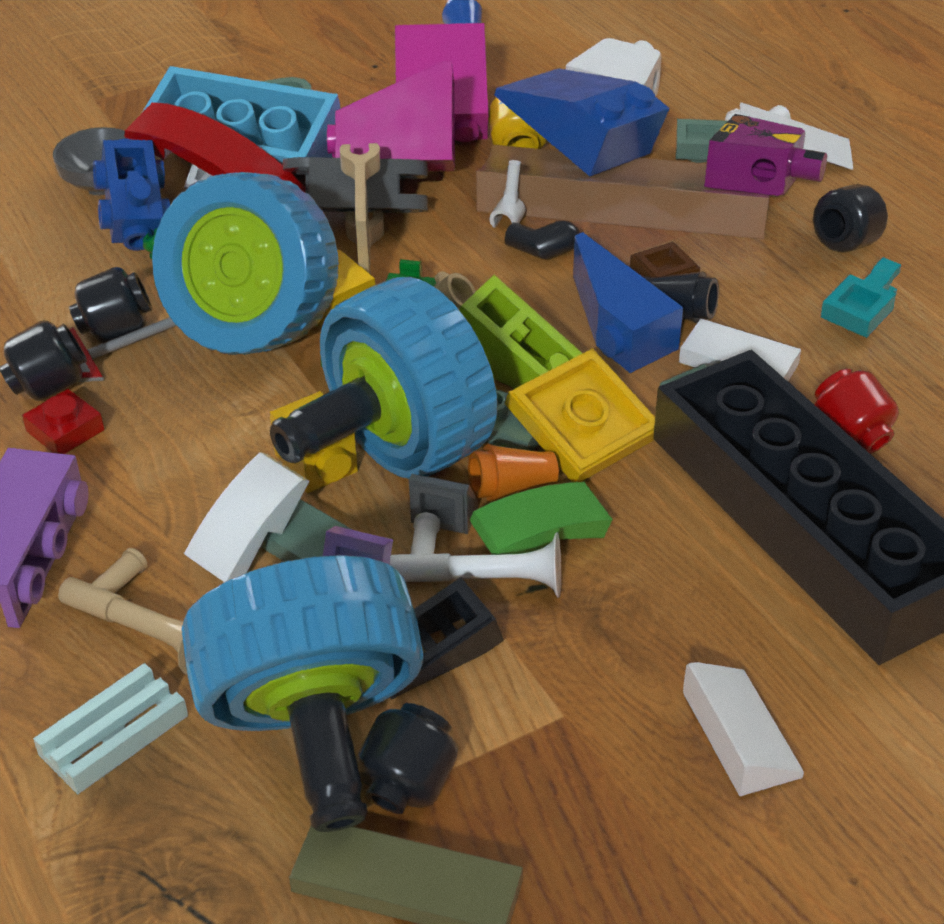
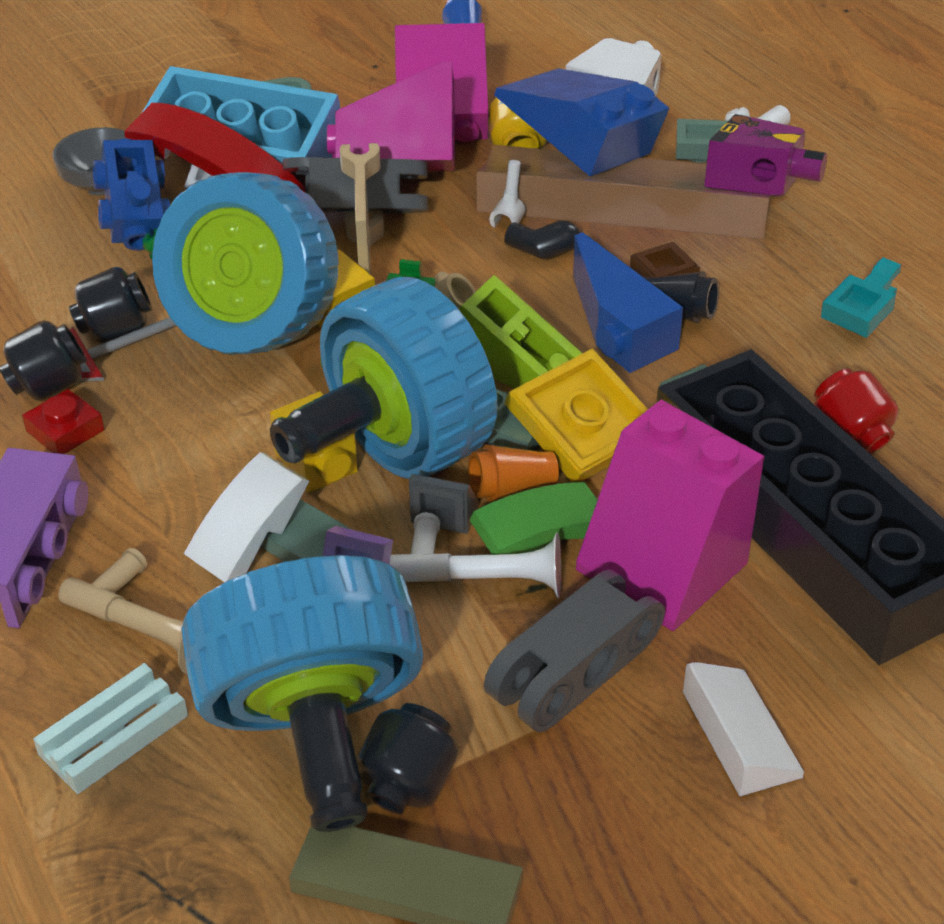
black slope [389,577,504,700] -> none
white tile [679,319,801,381] -> none
white sticker [740,102,853,170] -> none
black head [813,184,888,253] -> none
none -> dark grey piece [483,569,665,732]
none -> dark pink slope [576,400,764,632]

